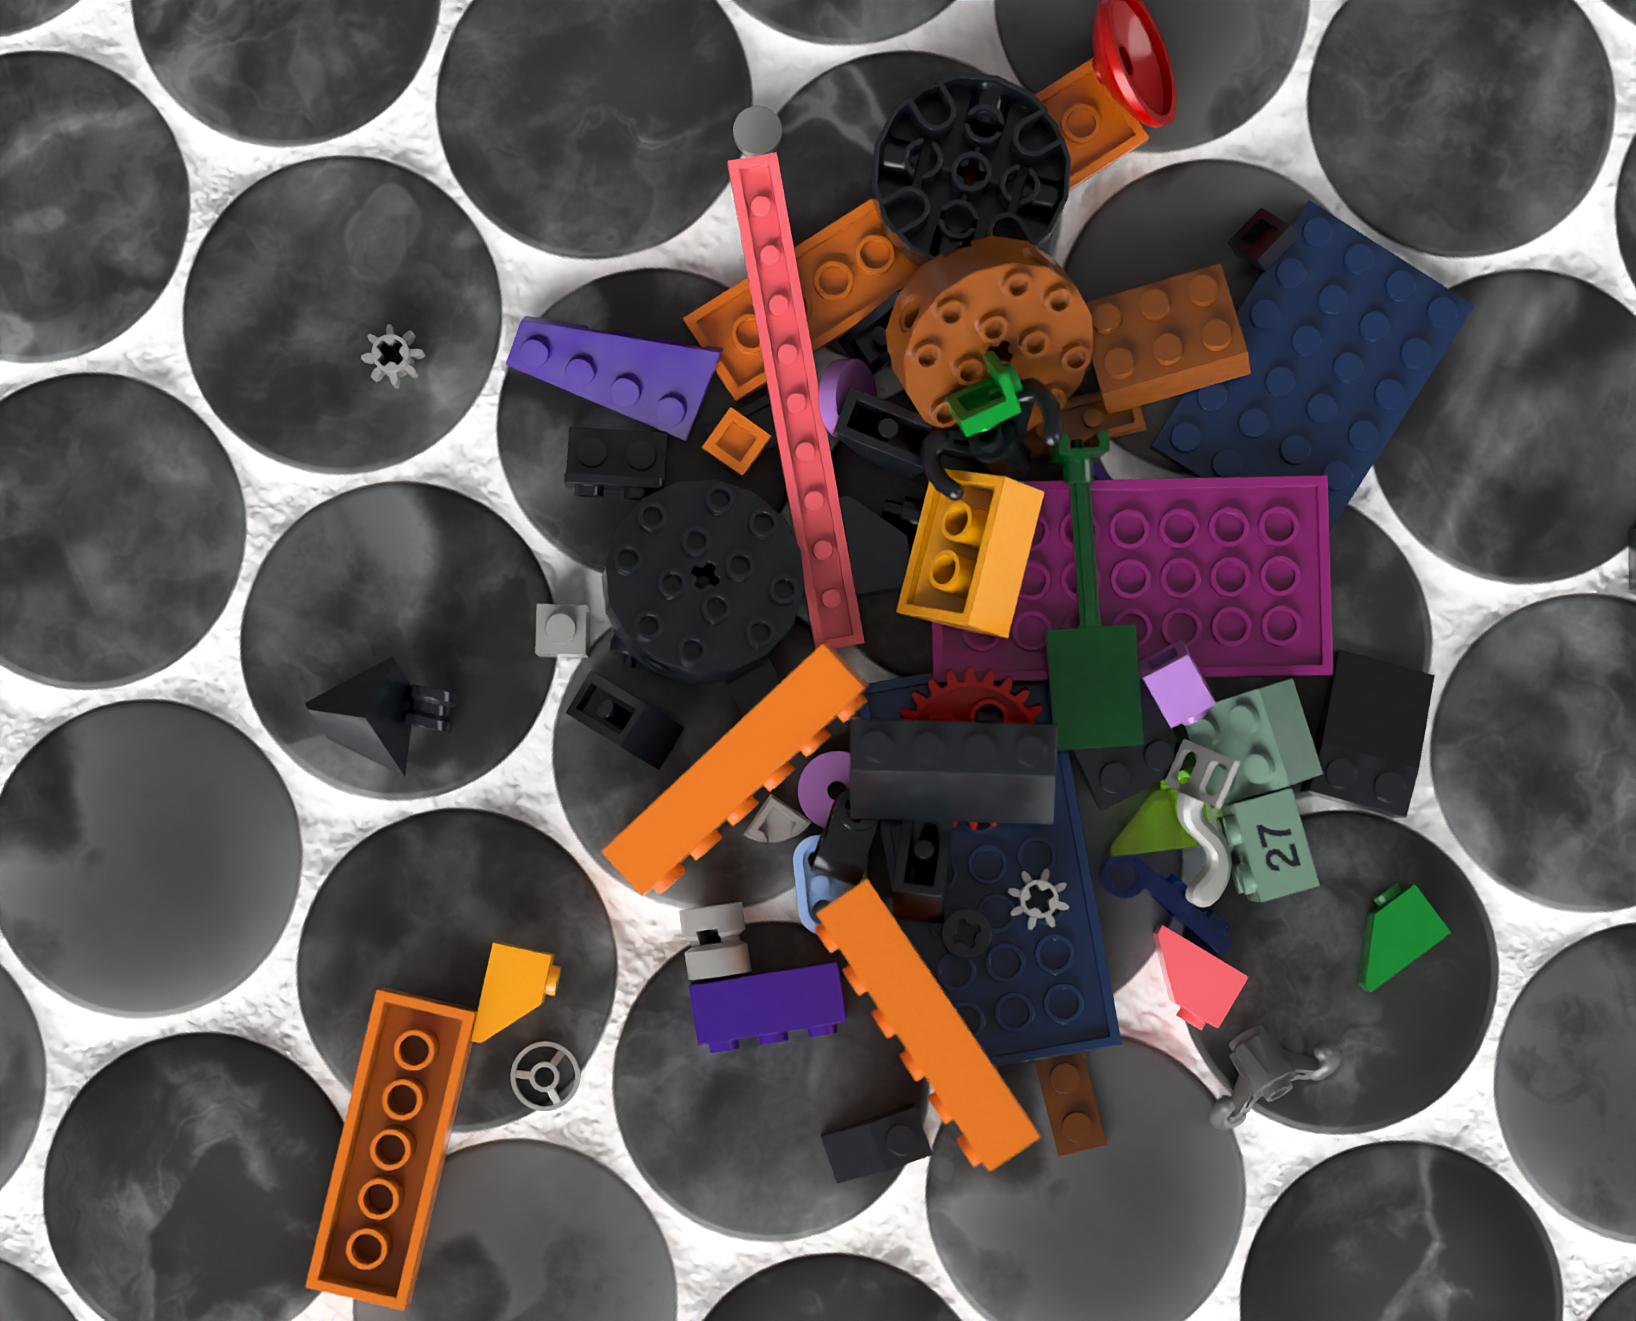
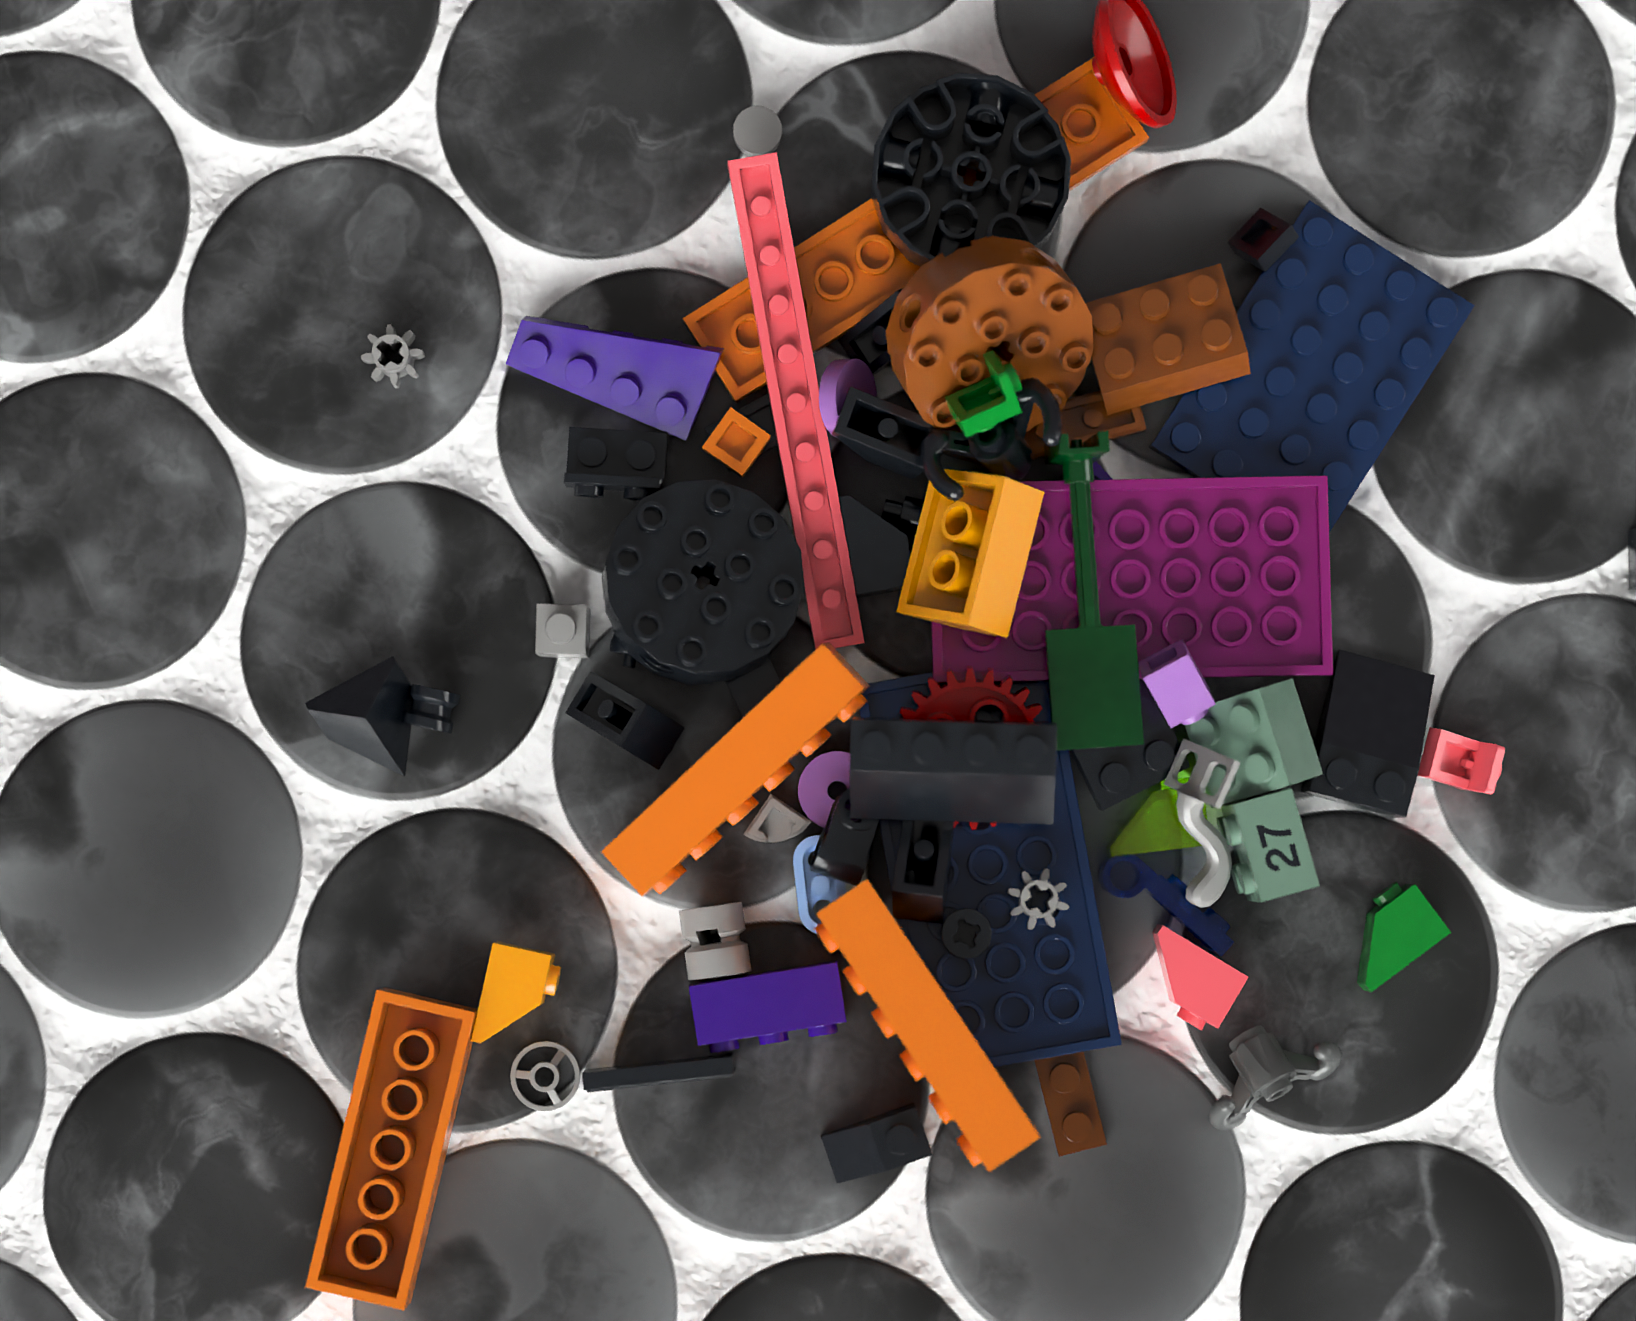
none -> black tile [582,1054,735,1093]
none -> coral bracket [1418,728,1505,794]

